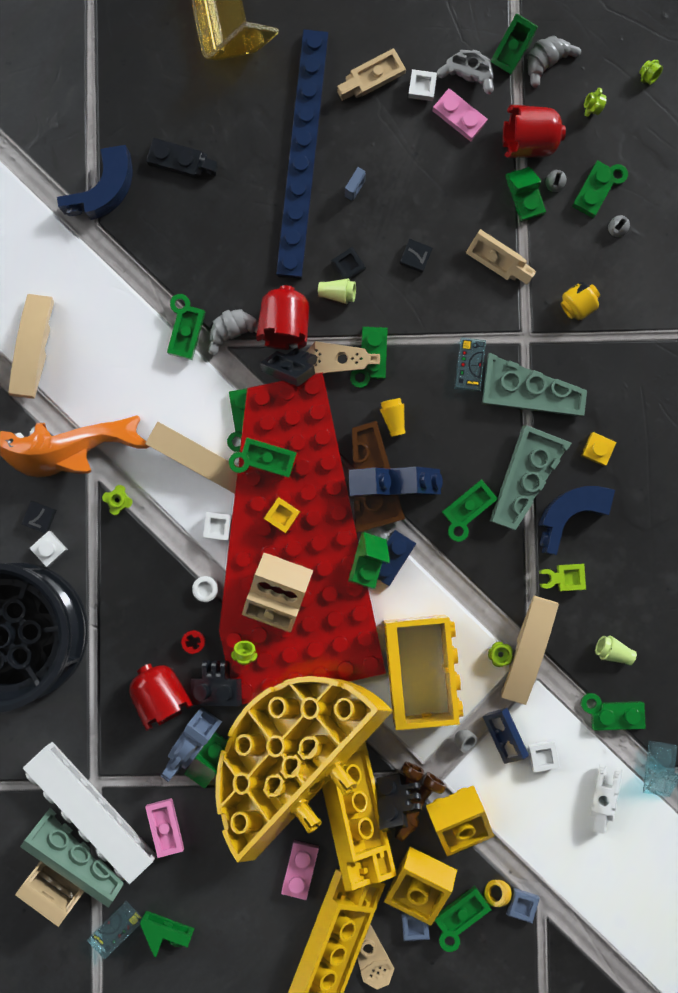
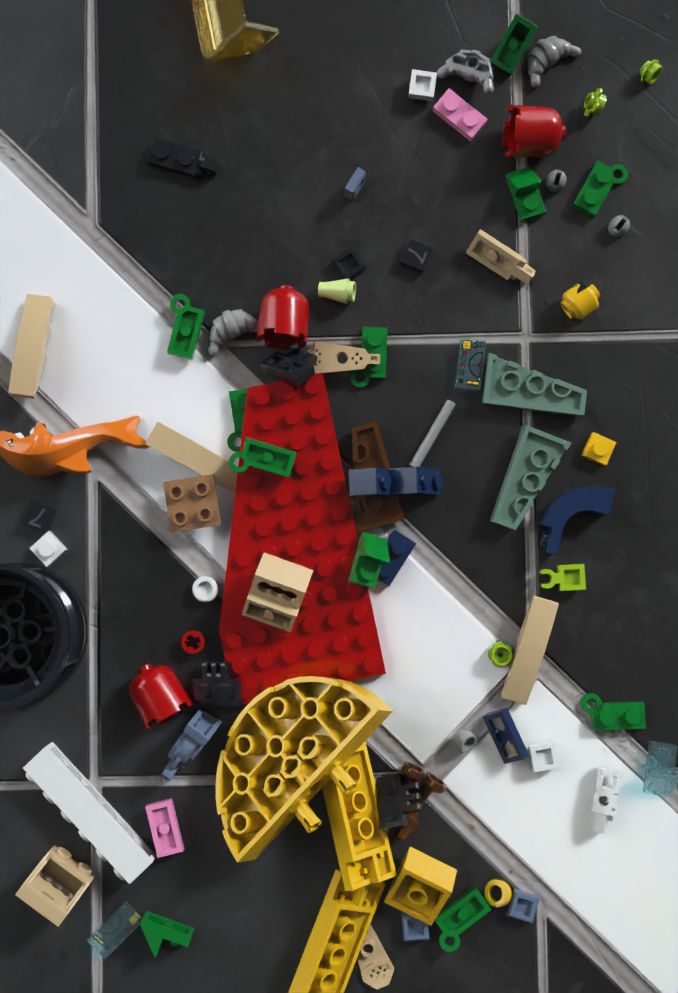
sand green wing [20,808,124,908] -> none
dark blue arch [57,145,133,220] -> none
lime plate [102,485,133,515] -> none
green slope [184,732,228,789] -> none
white plate [203,512,232,541] -> none
lime plate [231,641,257,665] -> none
yellow plate [264,497,300,533] -> none
dark blue plate [276,29,328,279] -> none
bright pink plate [281,840,319,900] -> none
tan hinge [337,49,406,101] -> none
yellow cone [380,398,406,437] -> none
yellow hose [384,615,463,730] -> none
yellow slope [426,785,495,857] -> none
green hinge [442,479,498,542] -> none
yellowish green cone [595,636,637,665] -> none
none -> medium nougat hinge [163,474,221,533]
none -> light grey bar [409,400,456,467]

